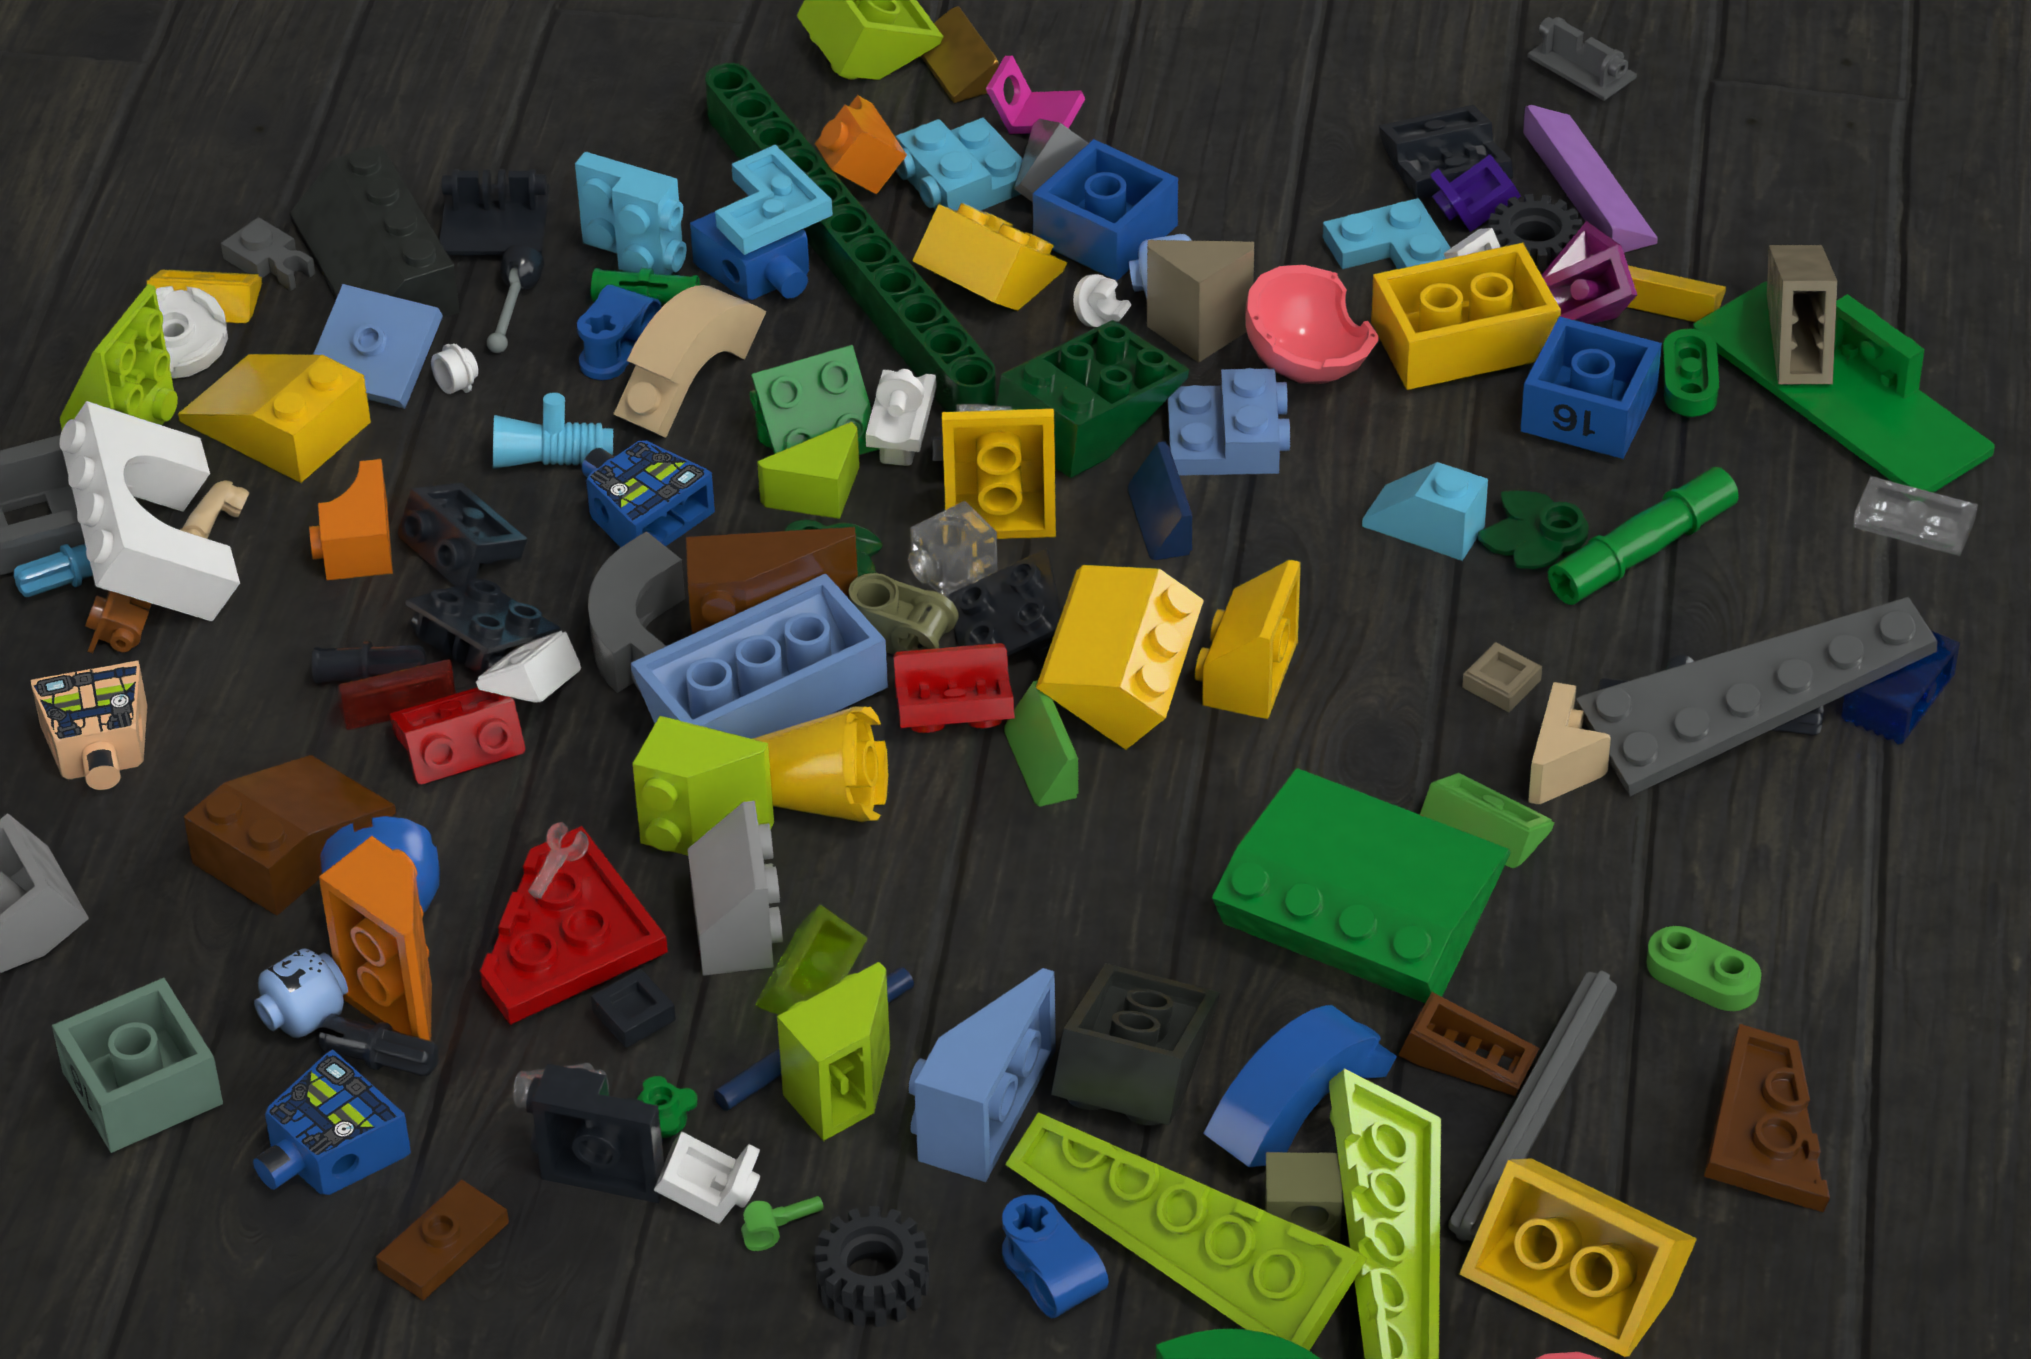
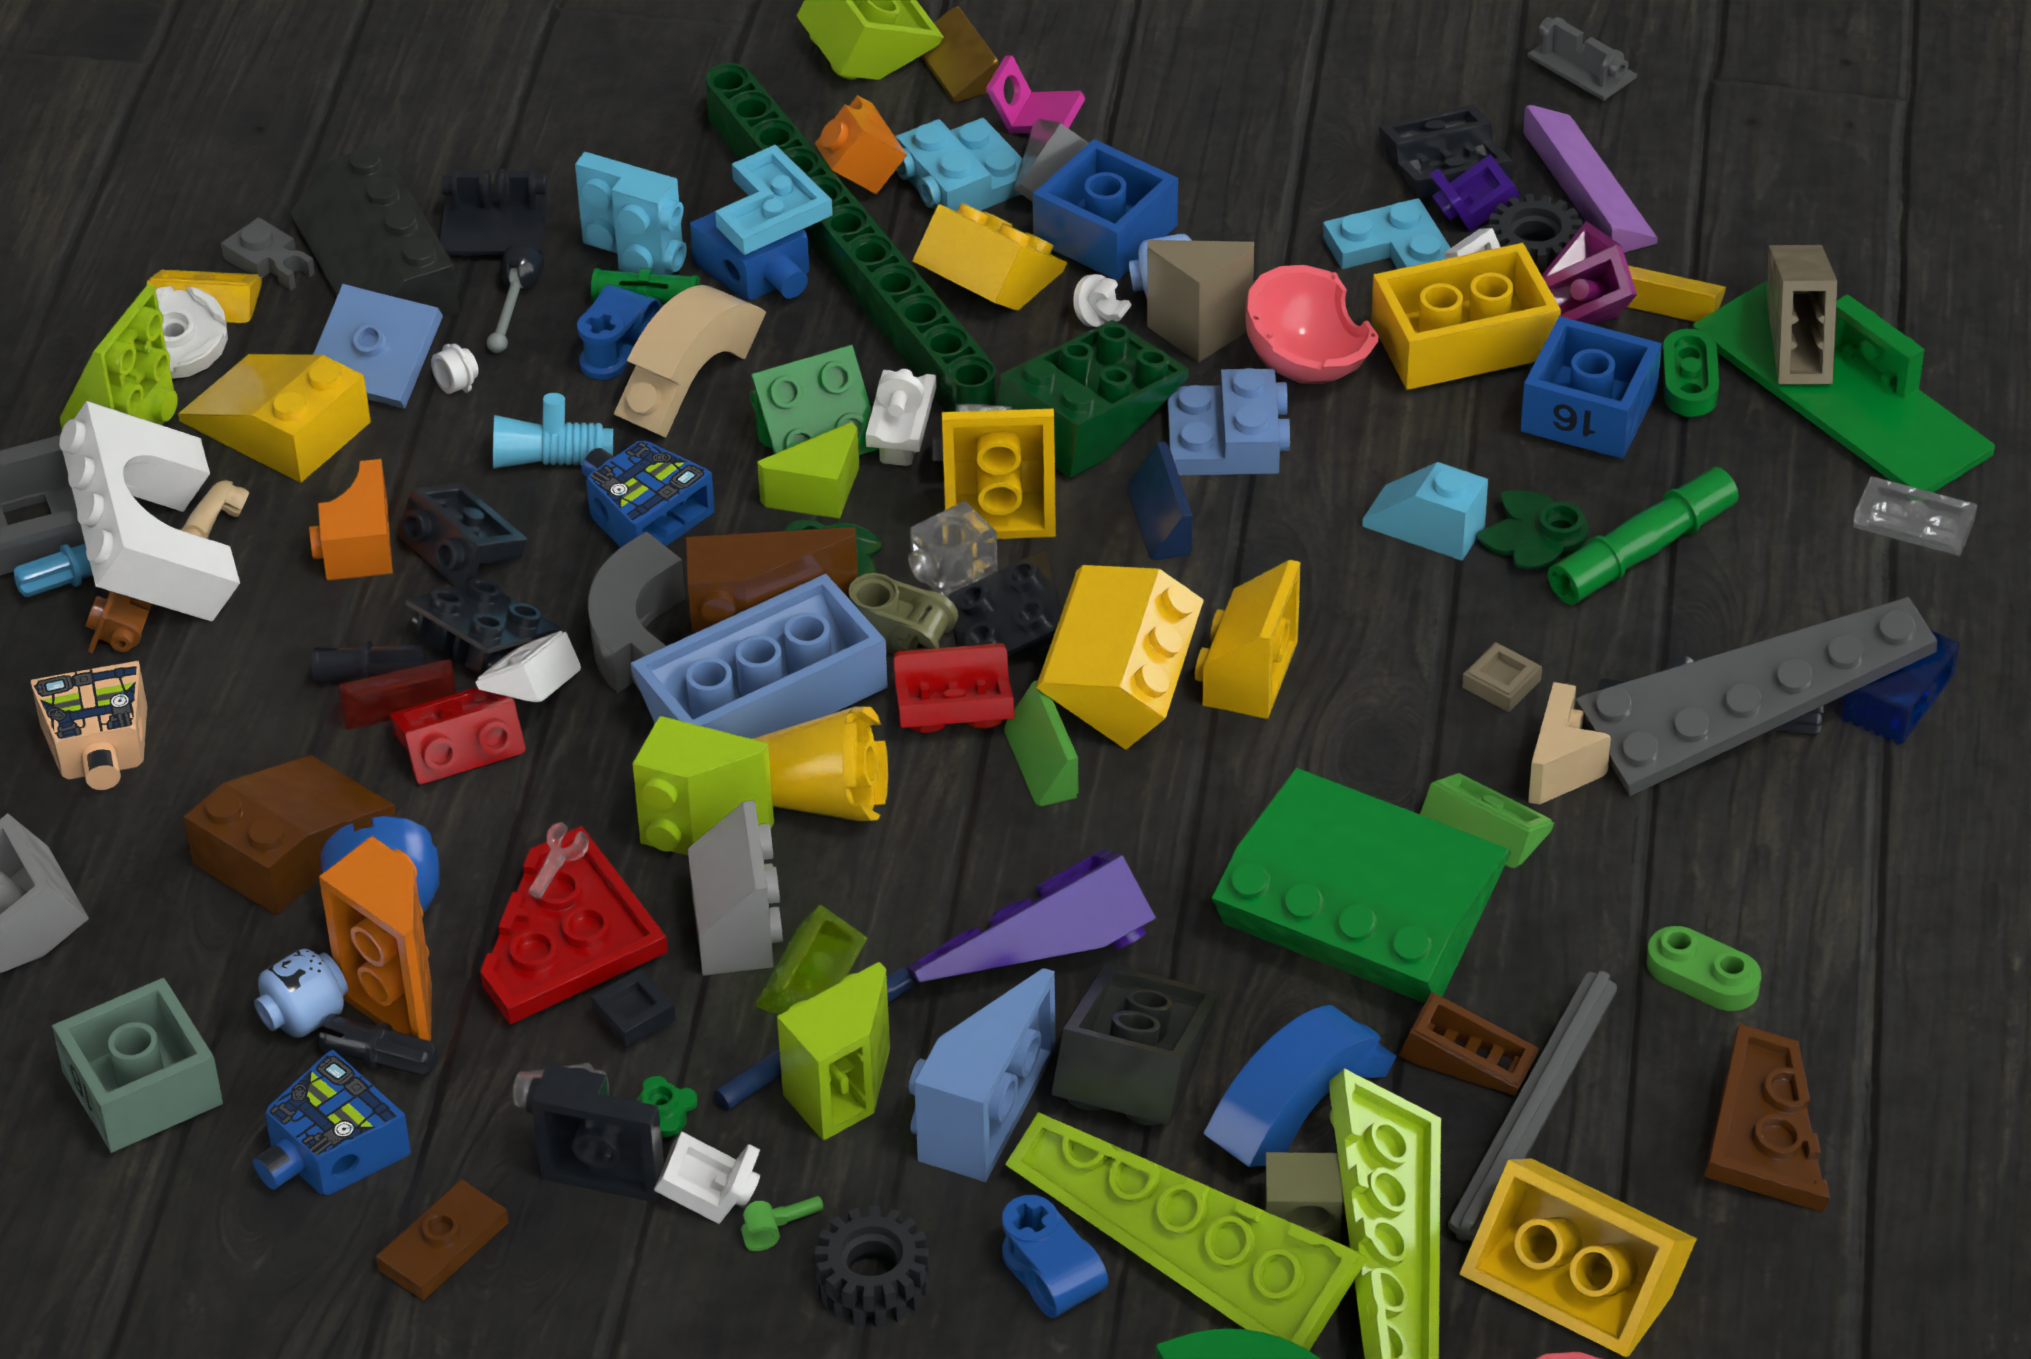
none -> dark purple wedge [906,849,1156,982]

